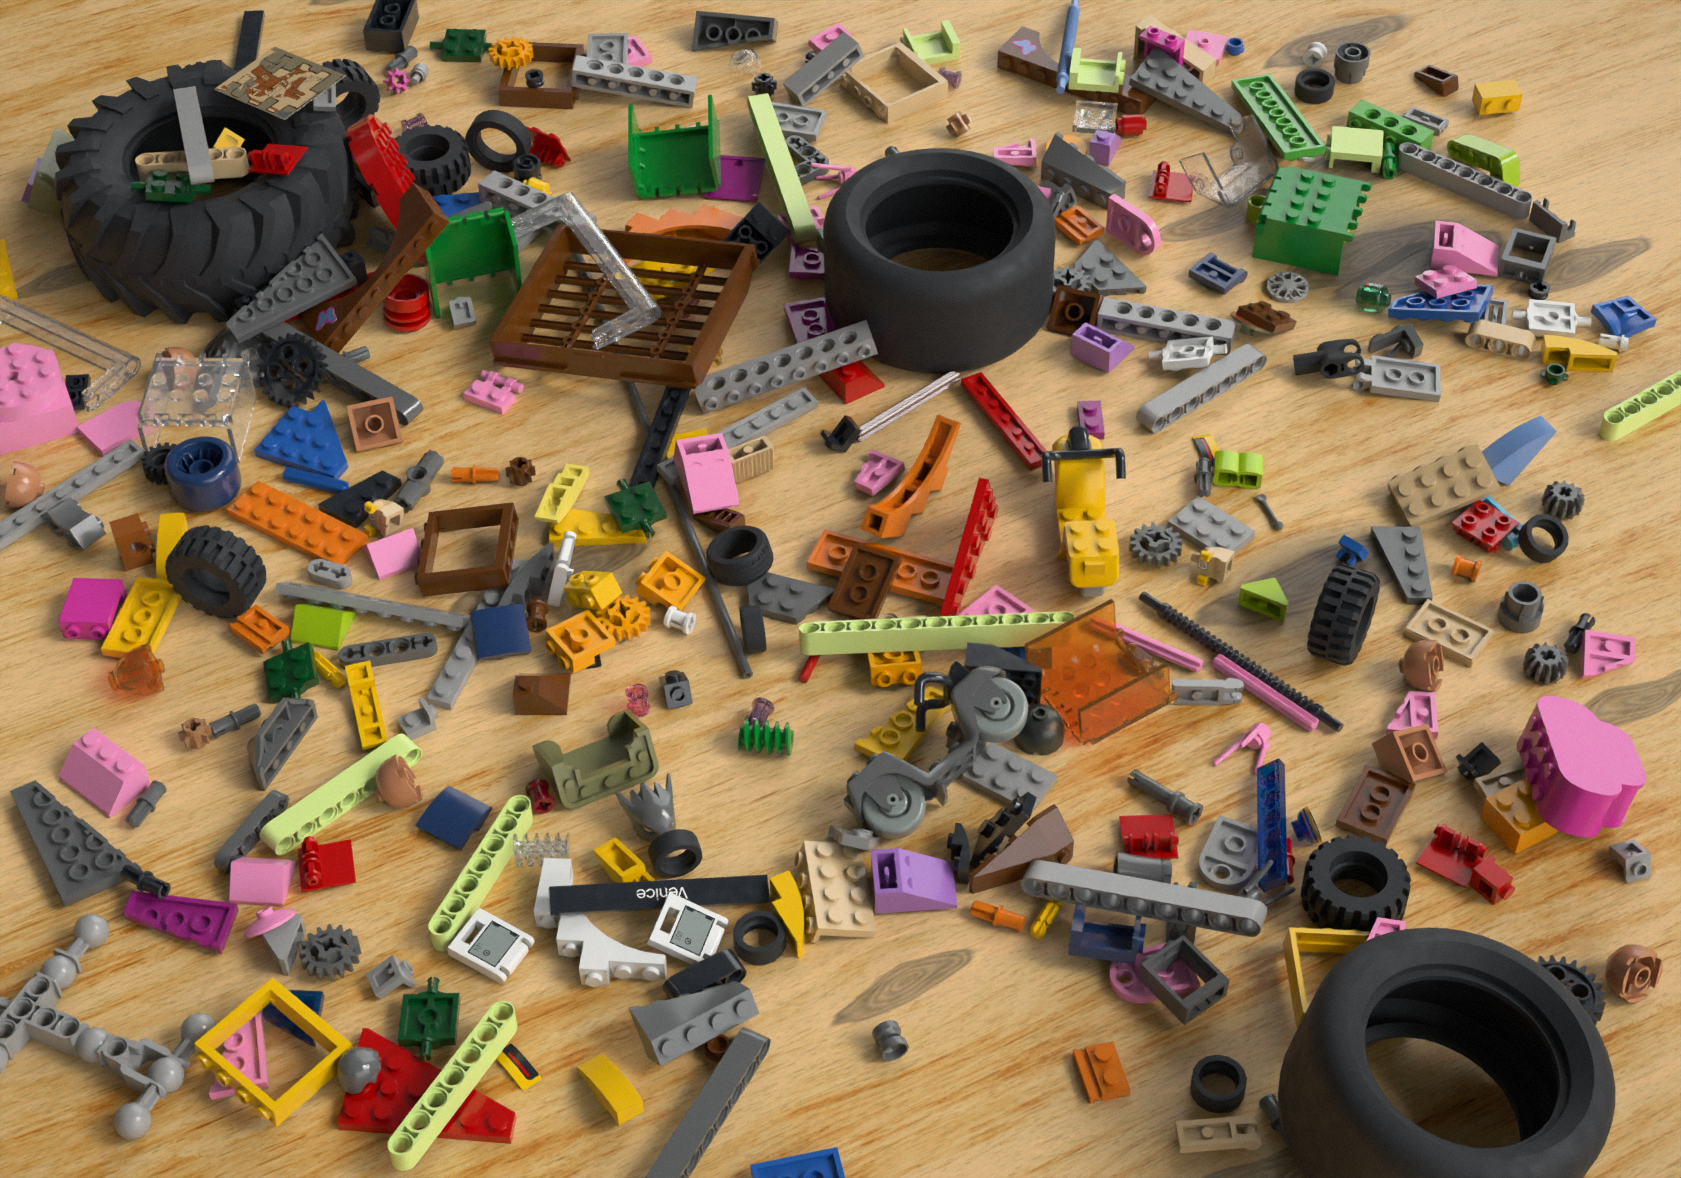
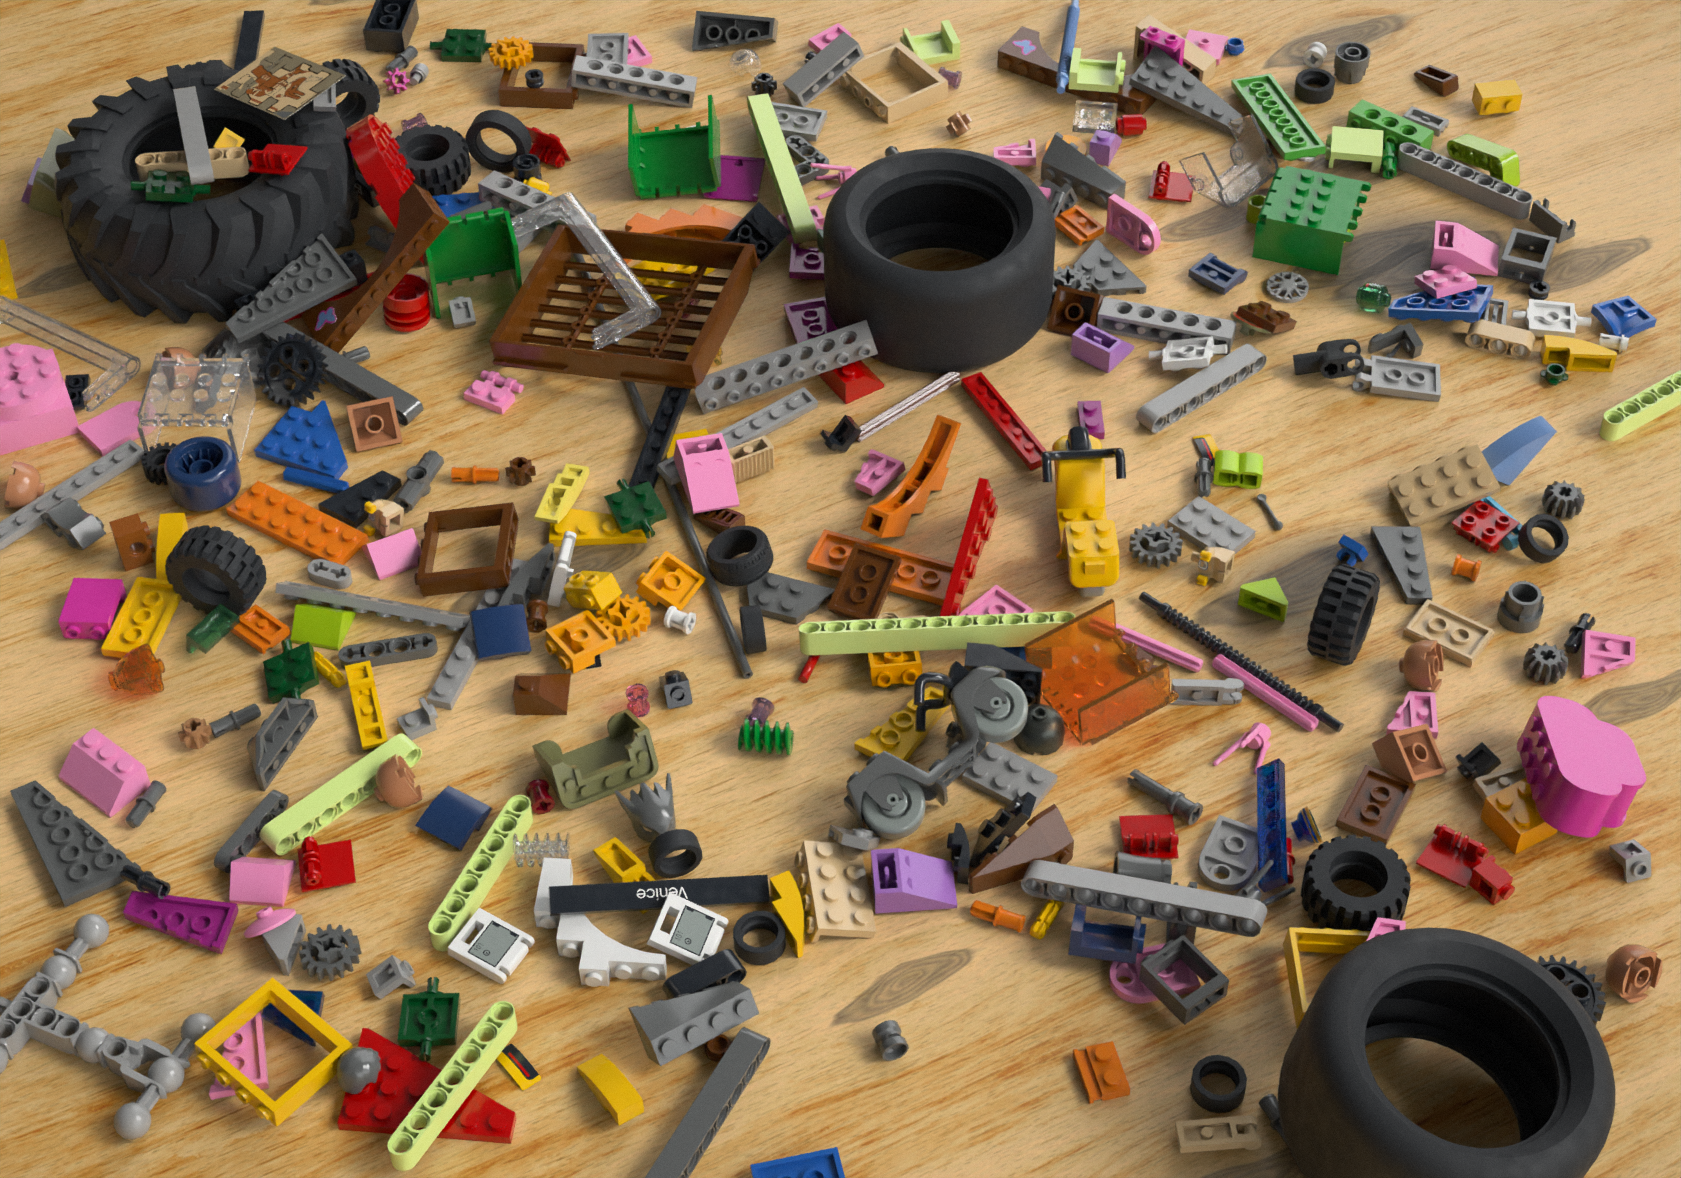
none -> clear green panel [186,604,240,654]

